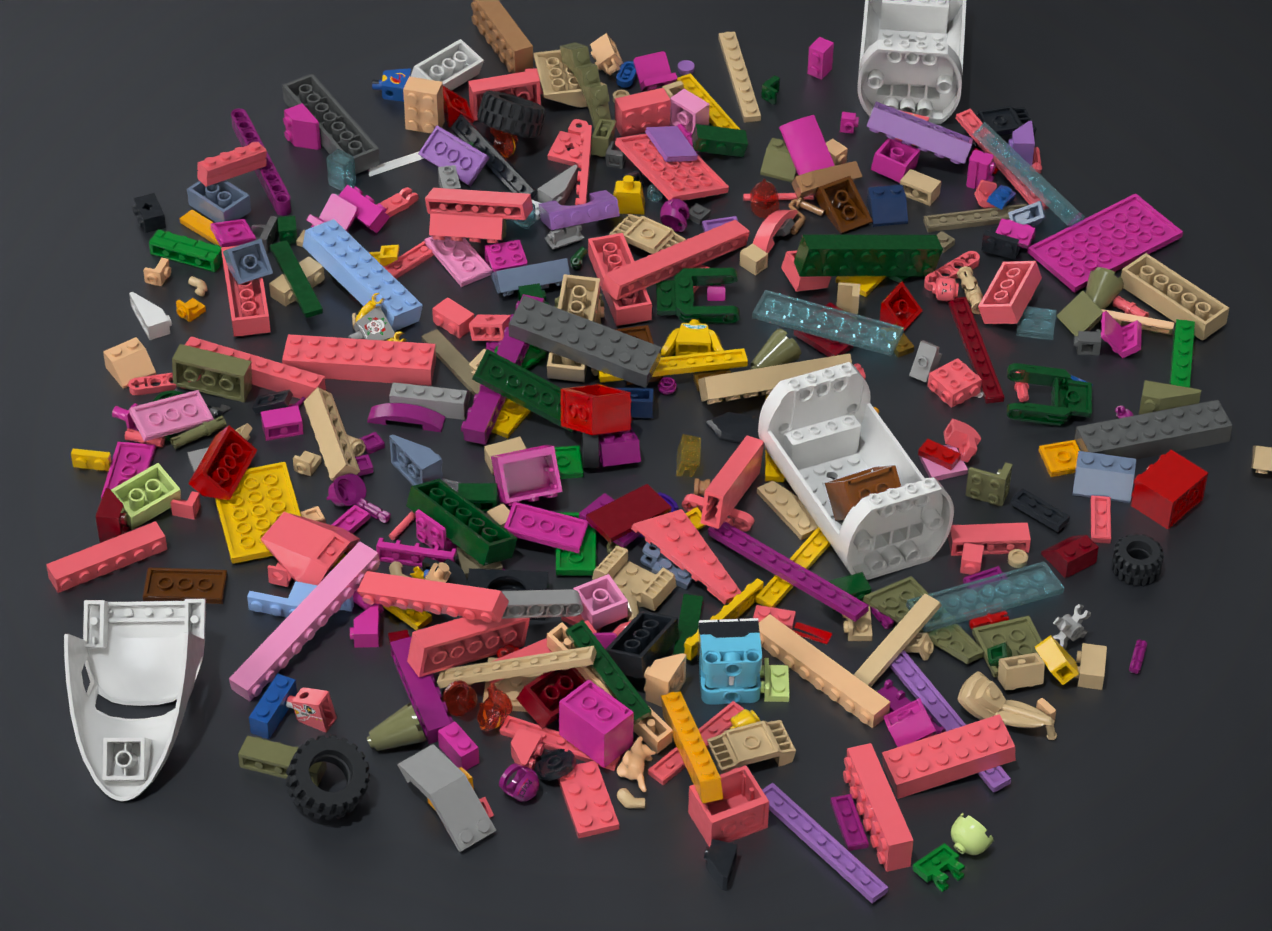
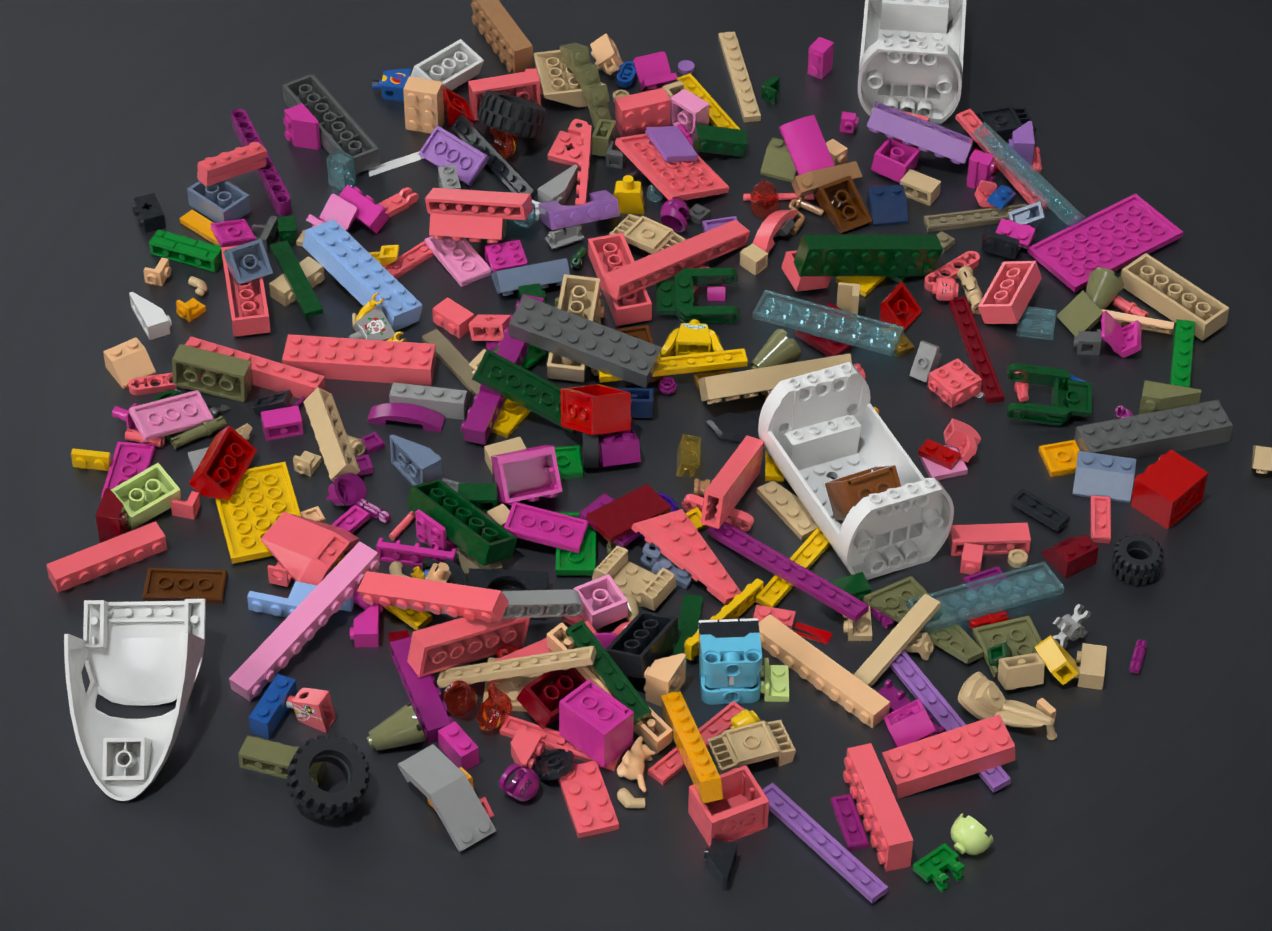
olive bracket [966,462,1013,506] -> none

